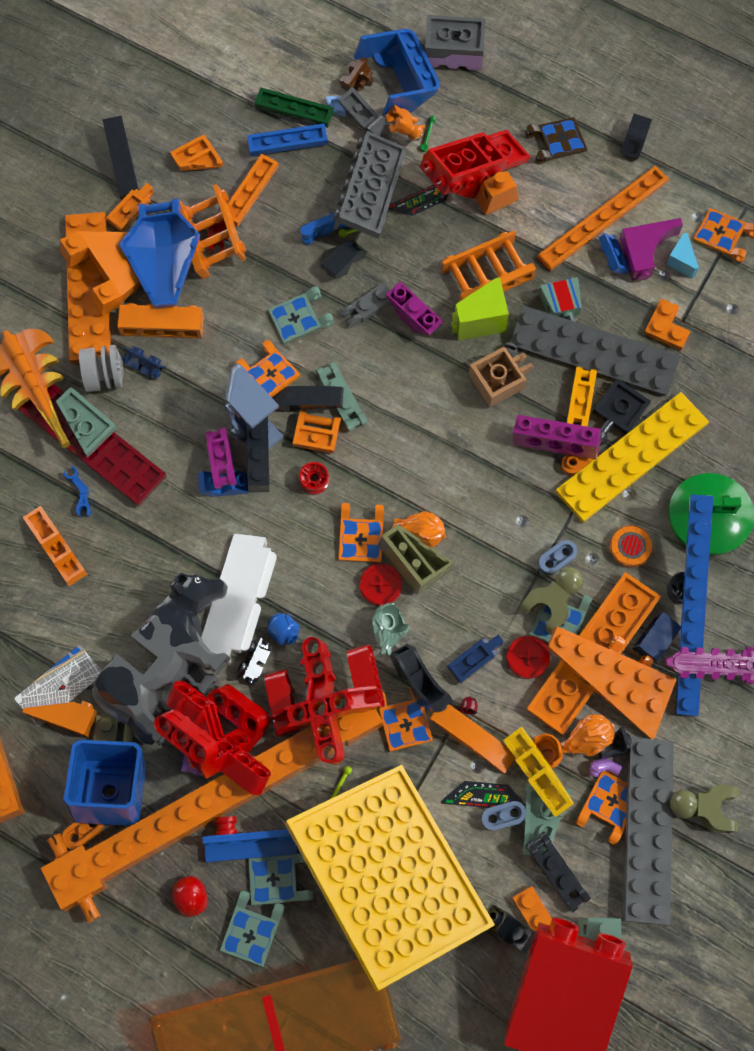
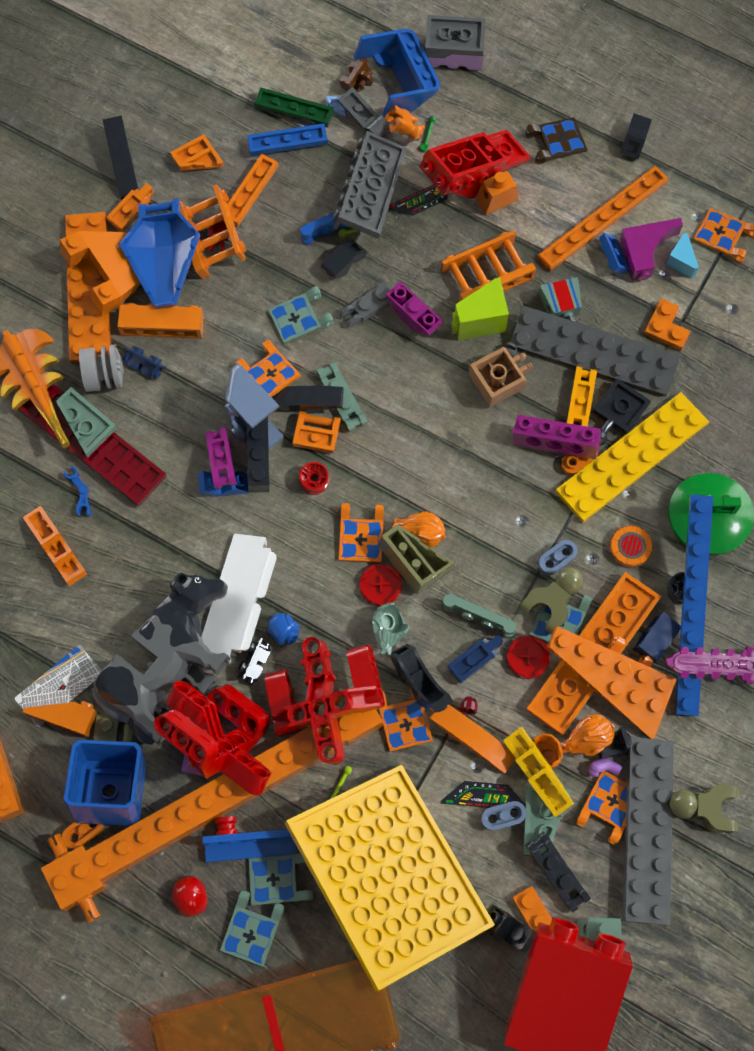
none -> sand green plate [442,594,517,638]

